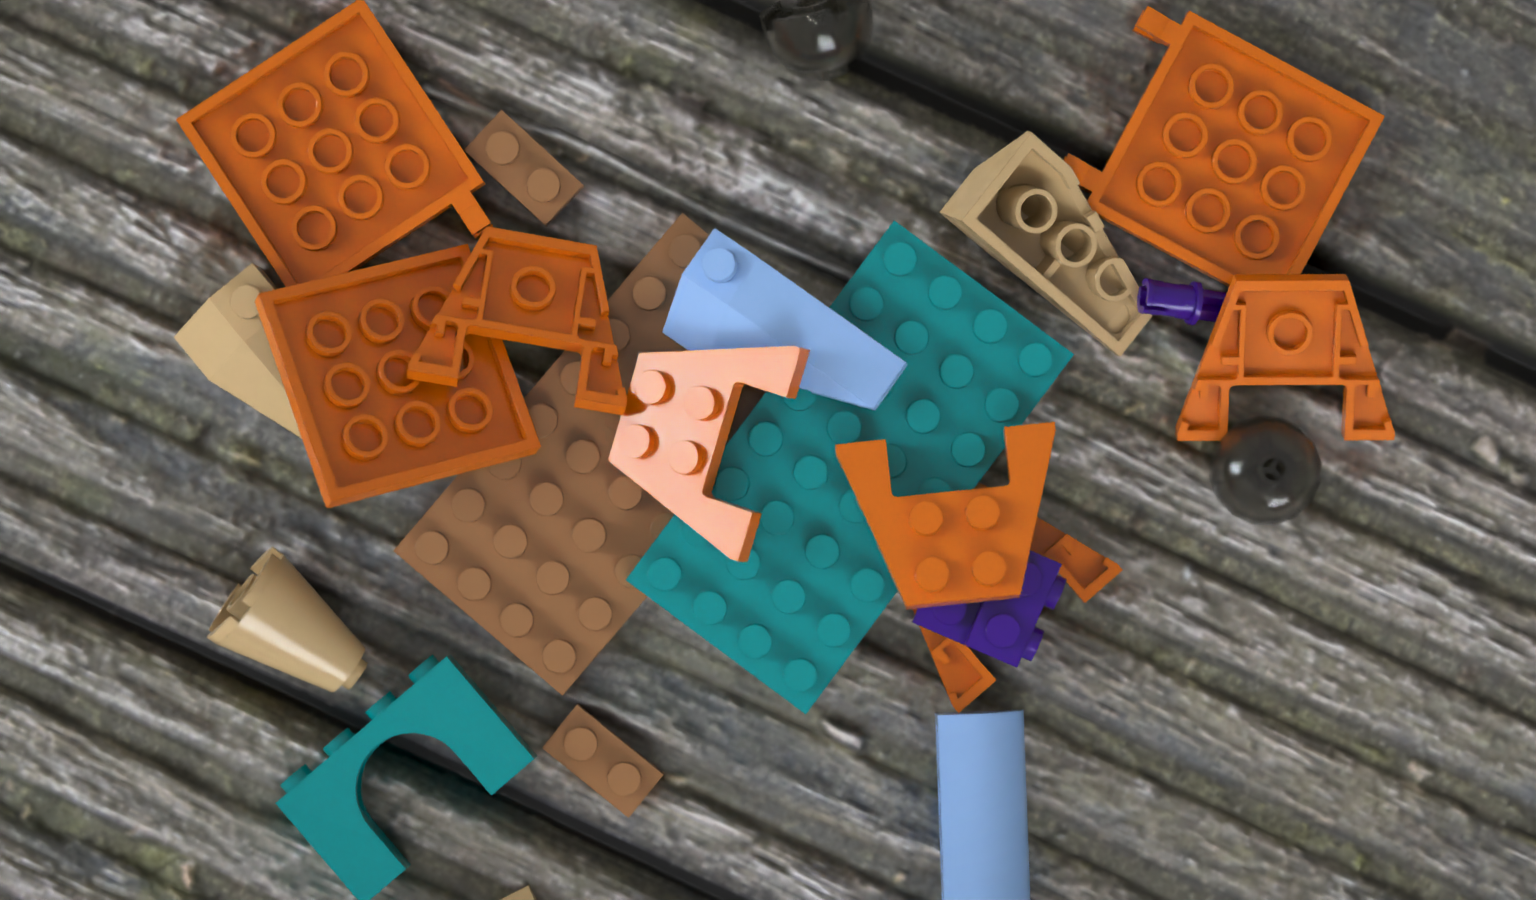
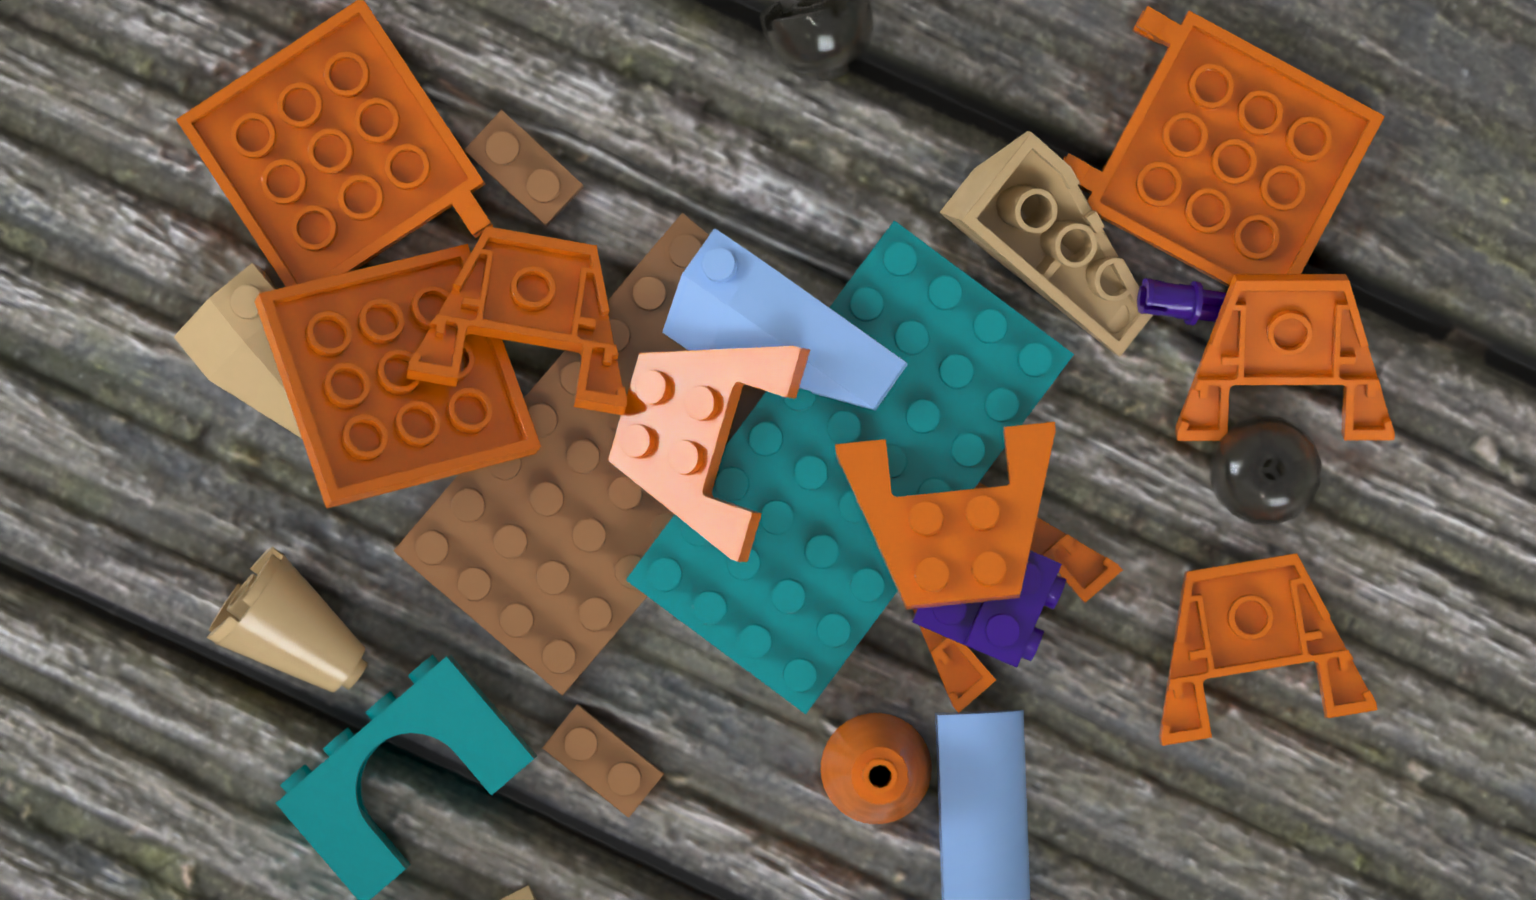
none -> orange cone [821,713,932,824]
none -> orange wing [1159,553,1377,746]

